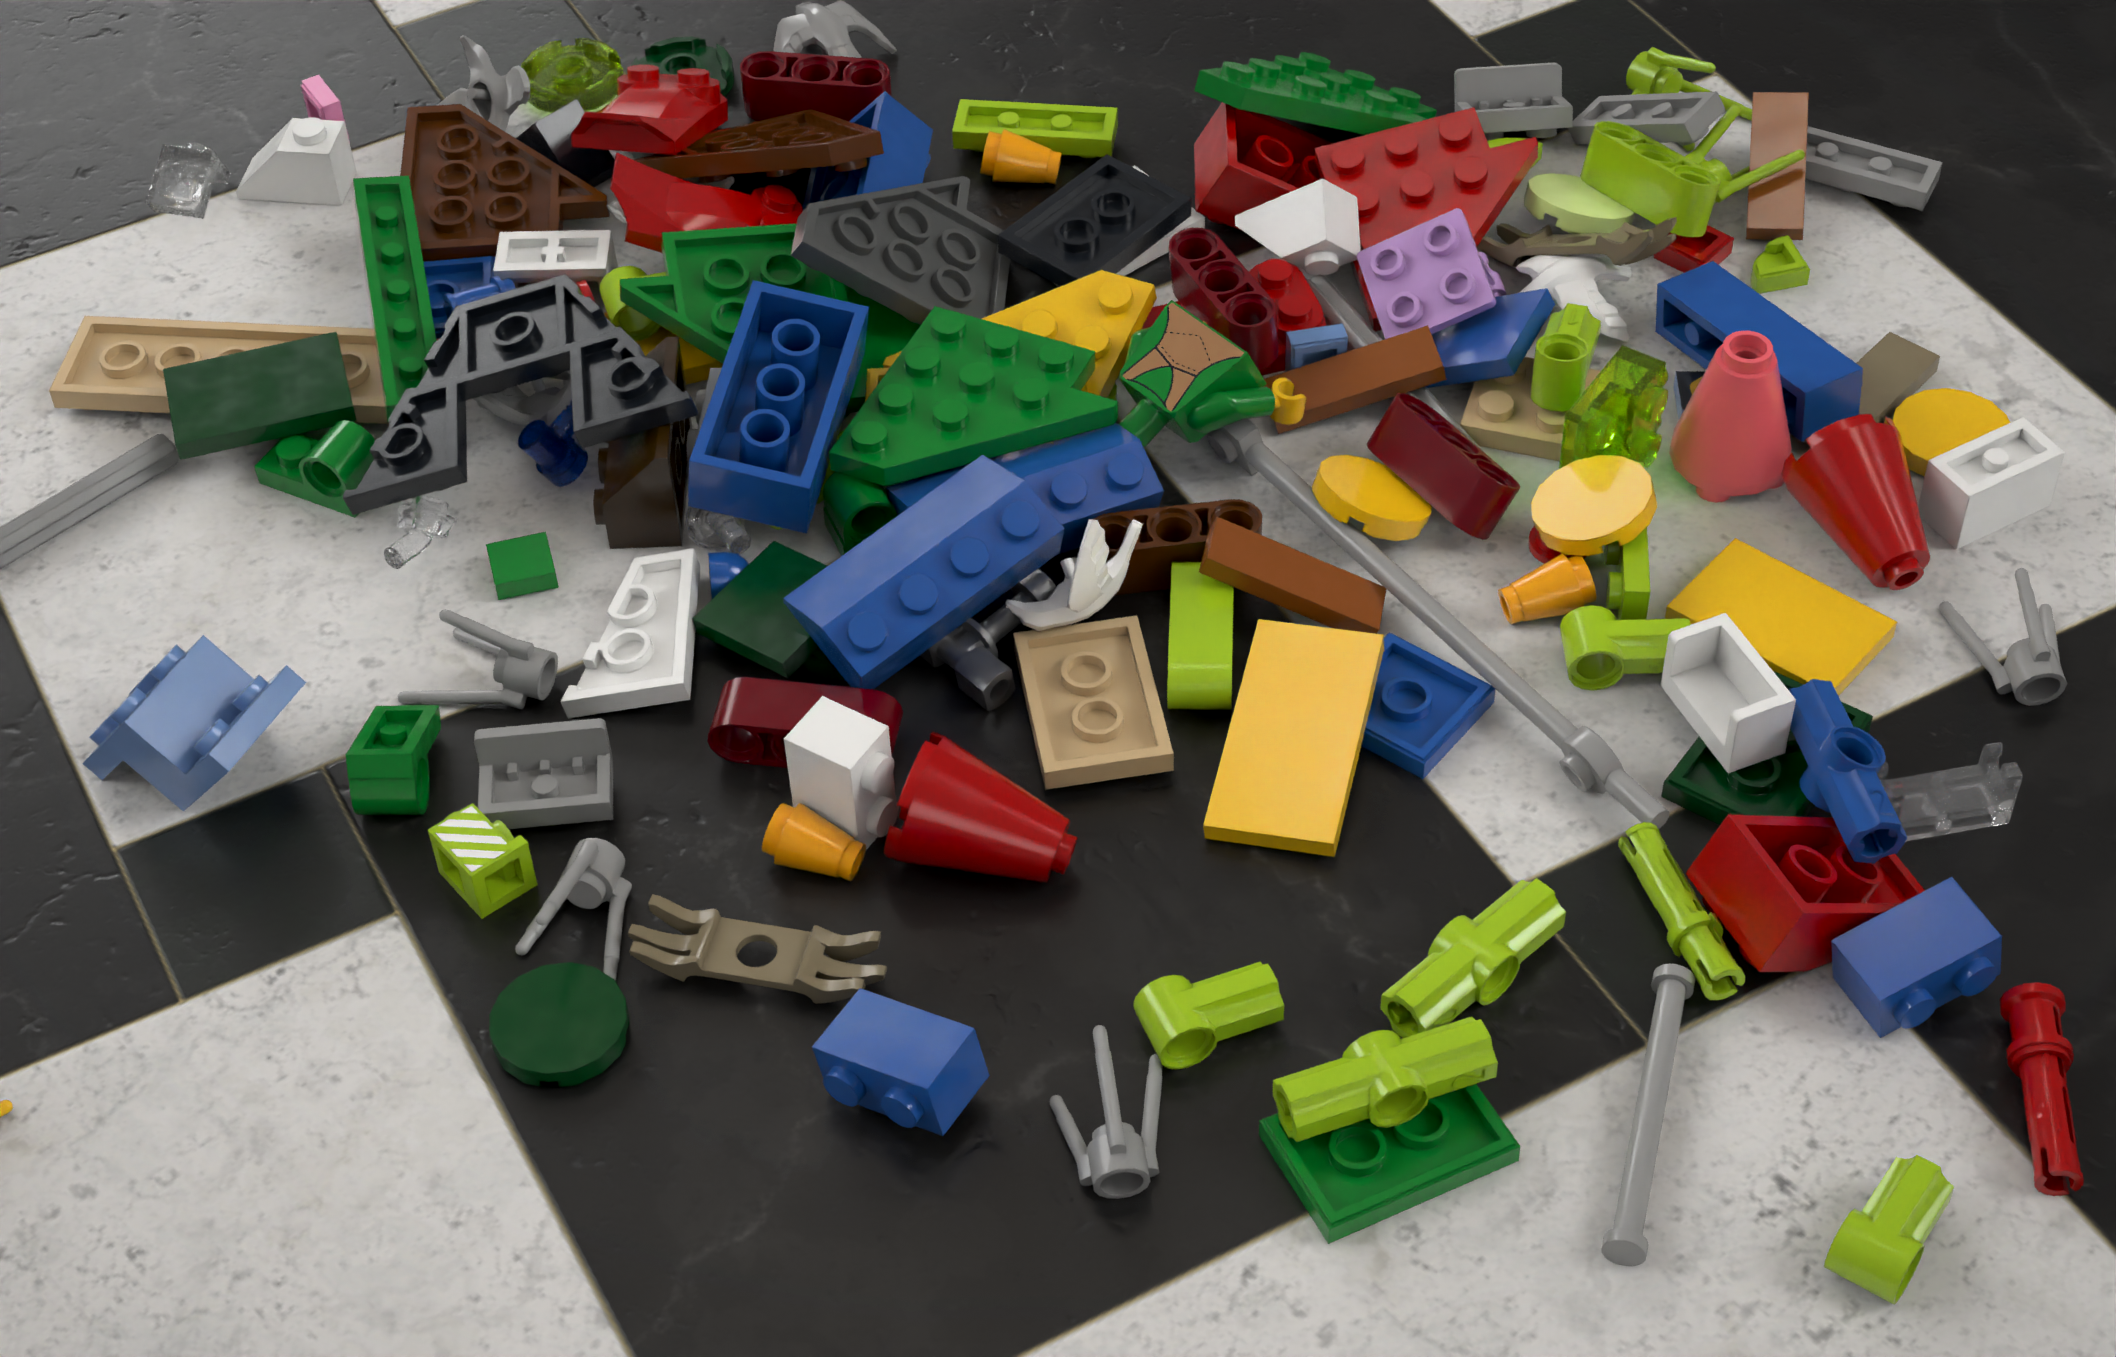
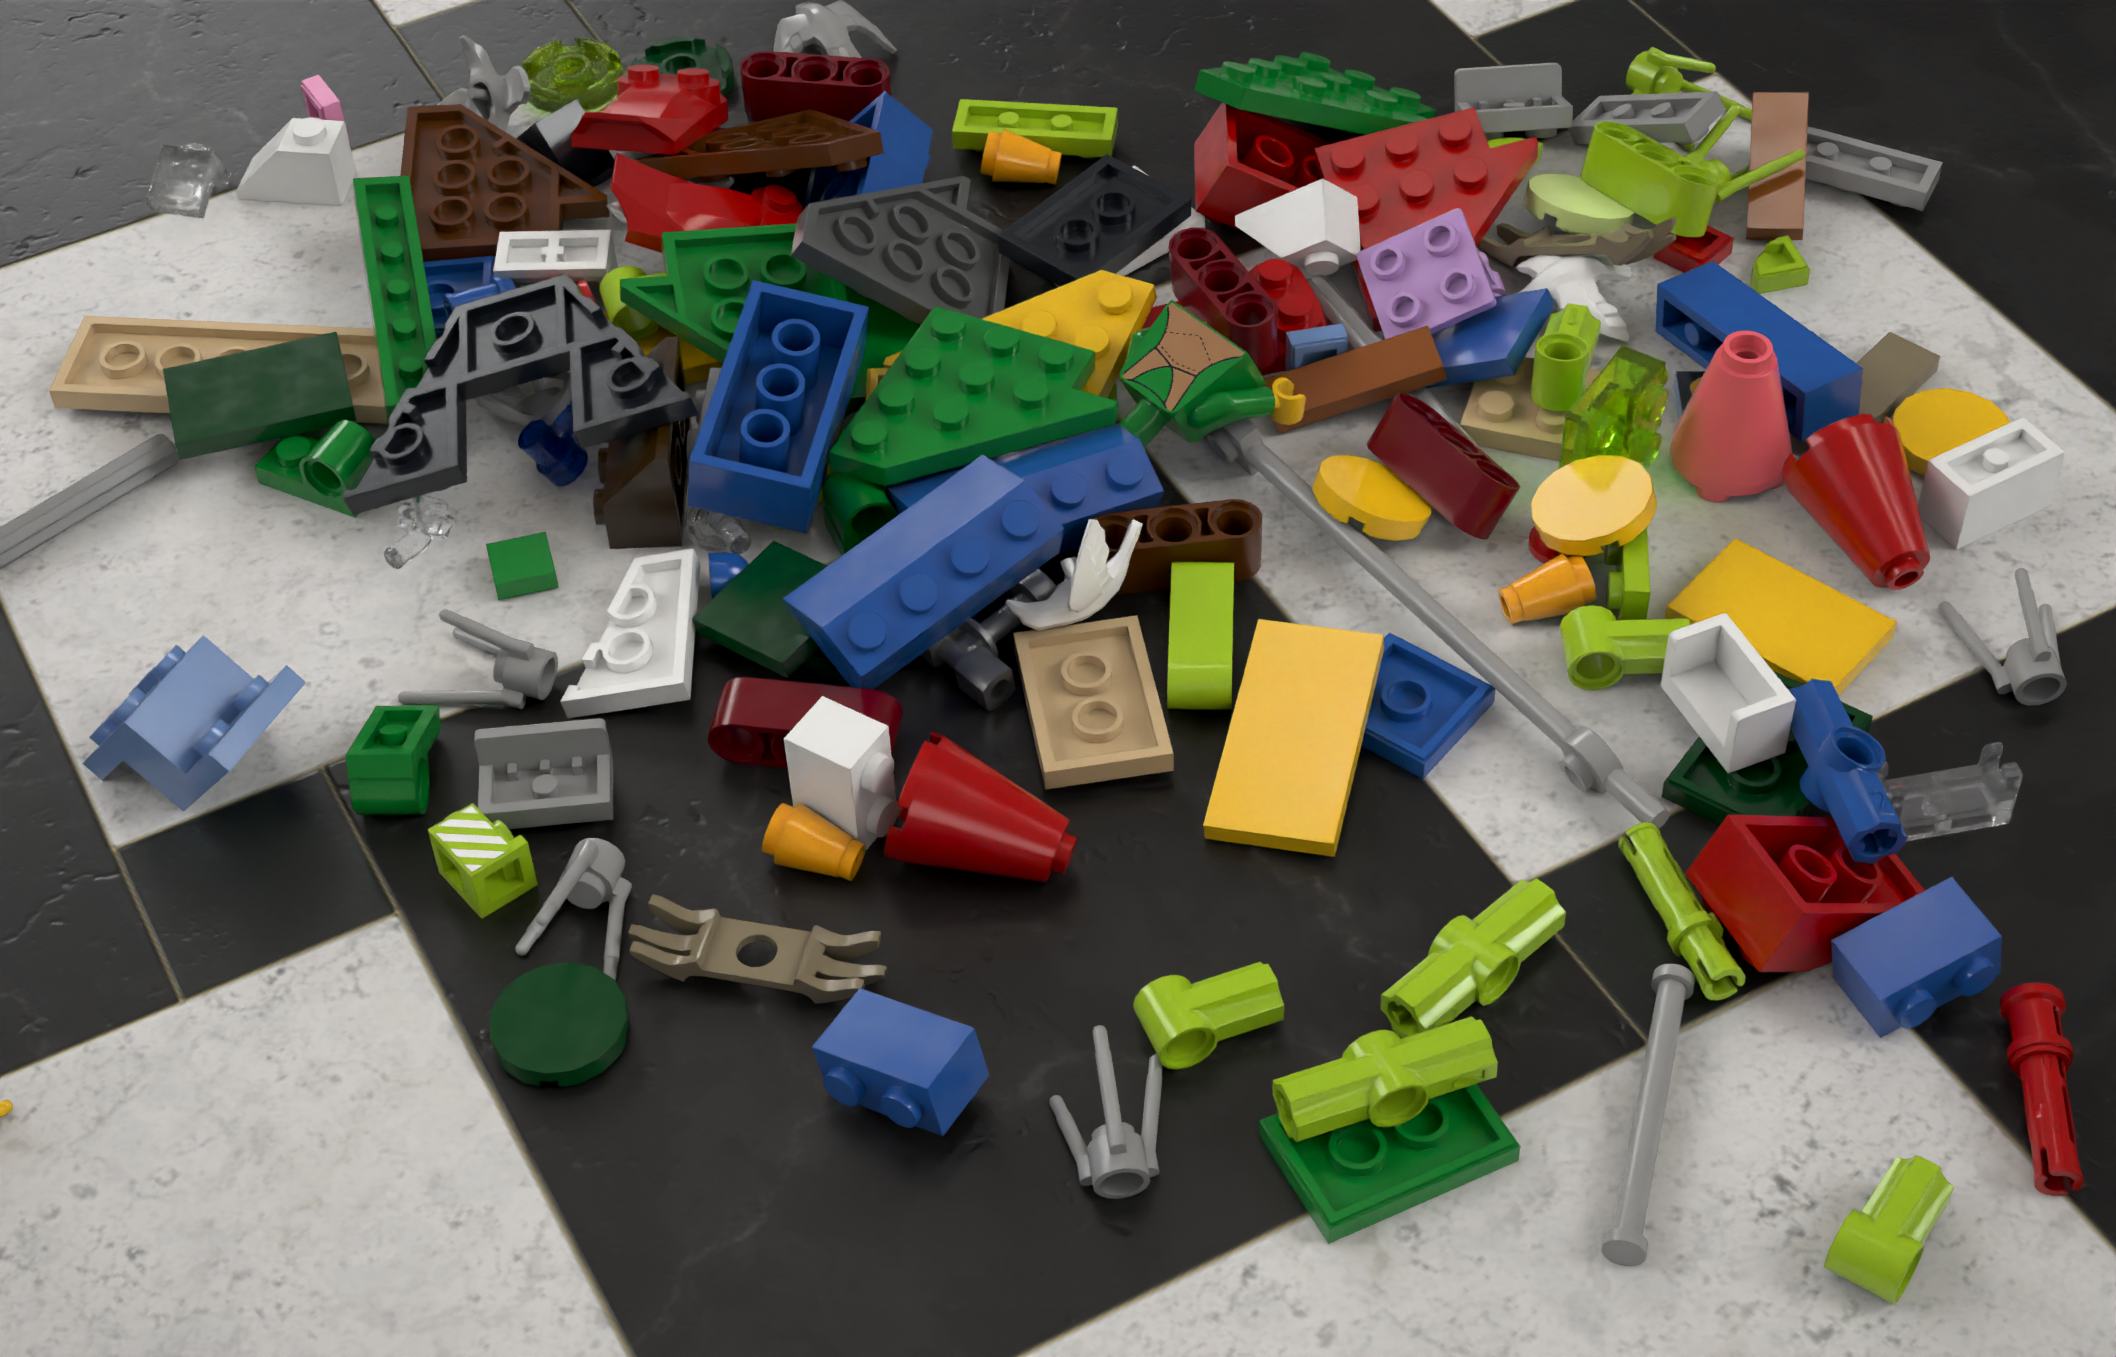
dark orange tile [1199,517,1387,634] -> none

